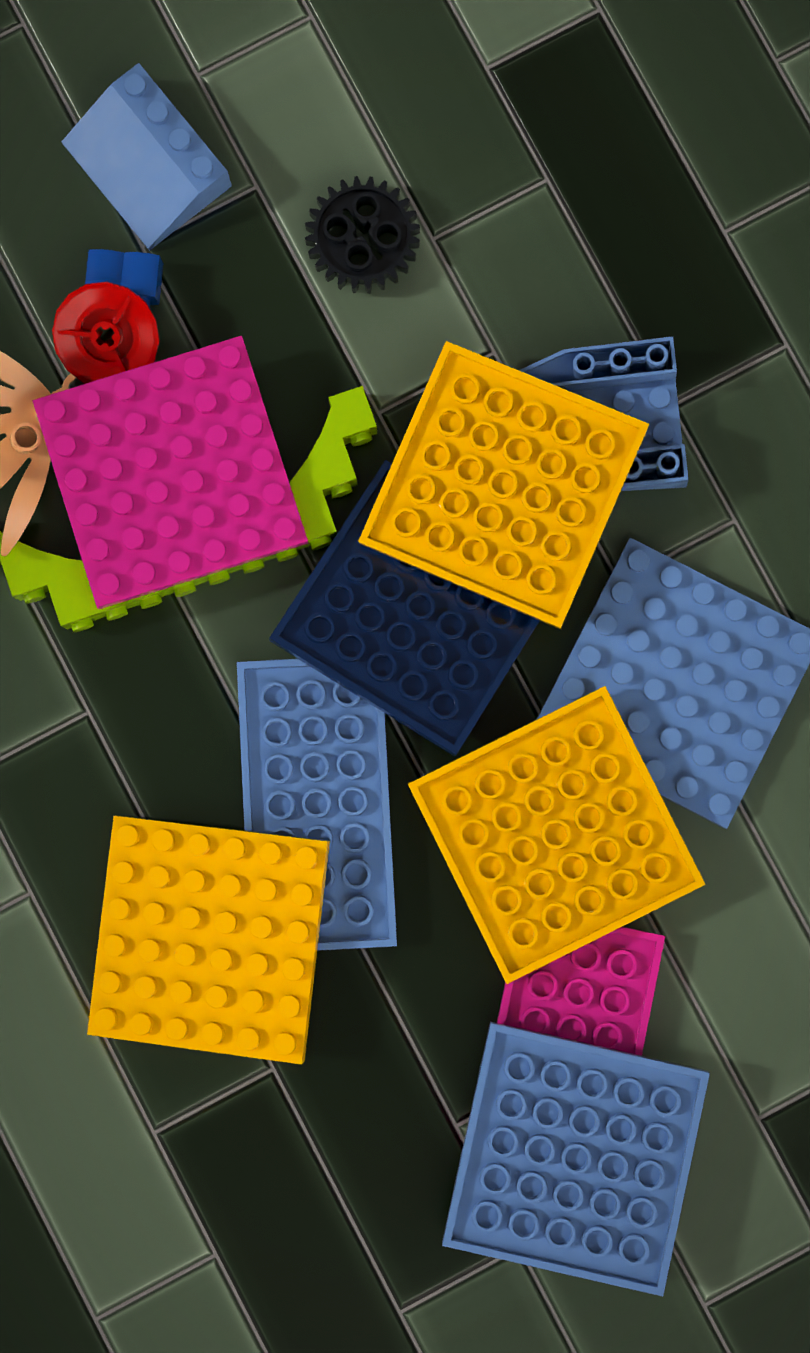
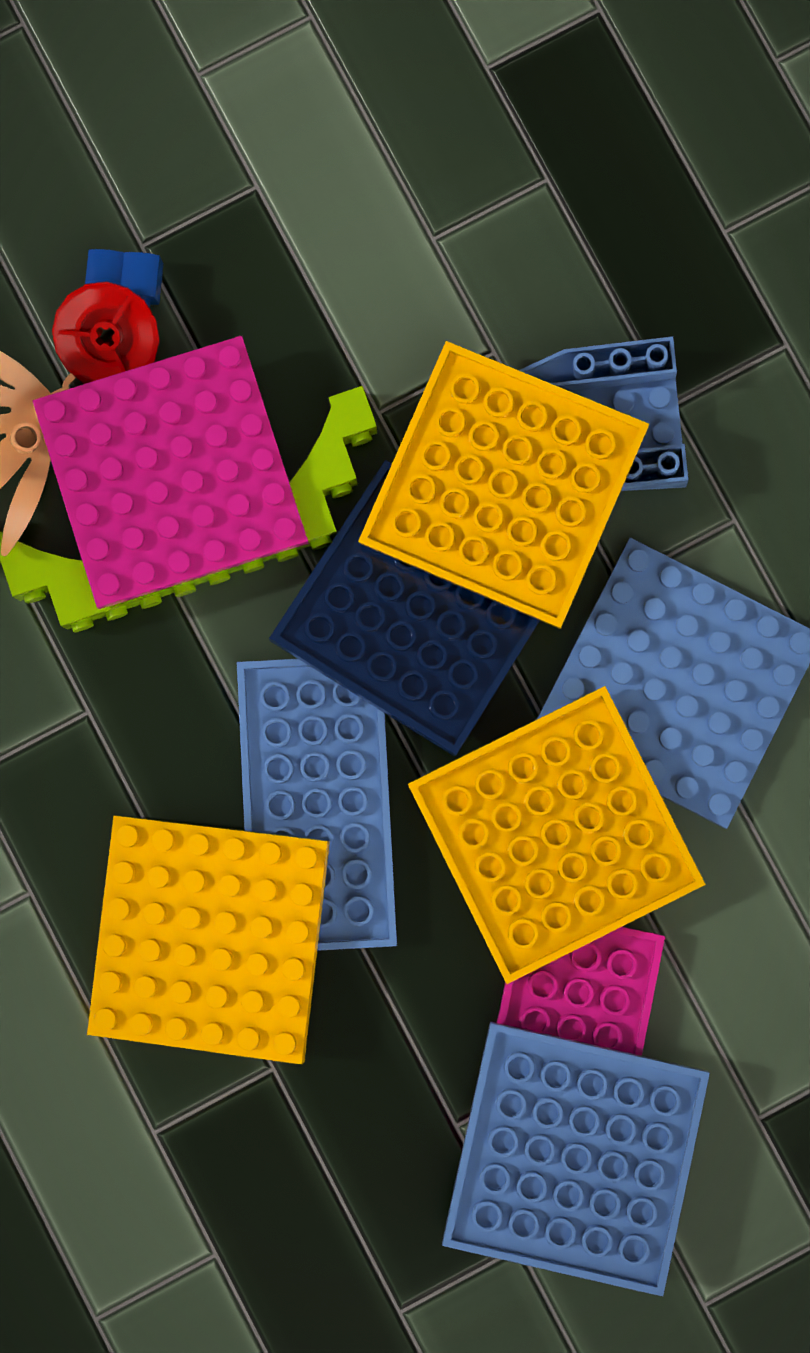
medium blue slope [61,63,232,251] -> none
black gear [305,176,420,294] -> none

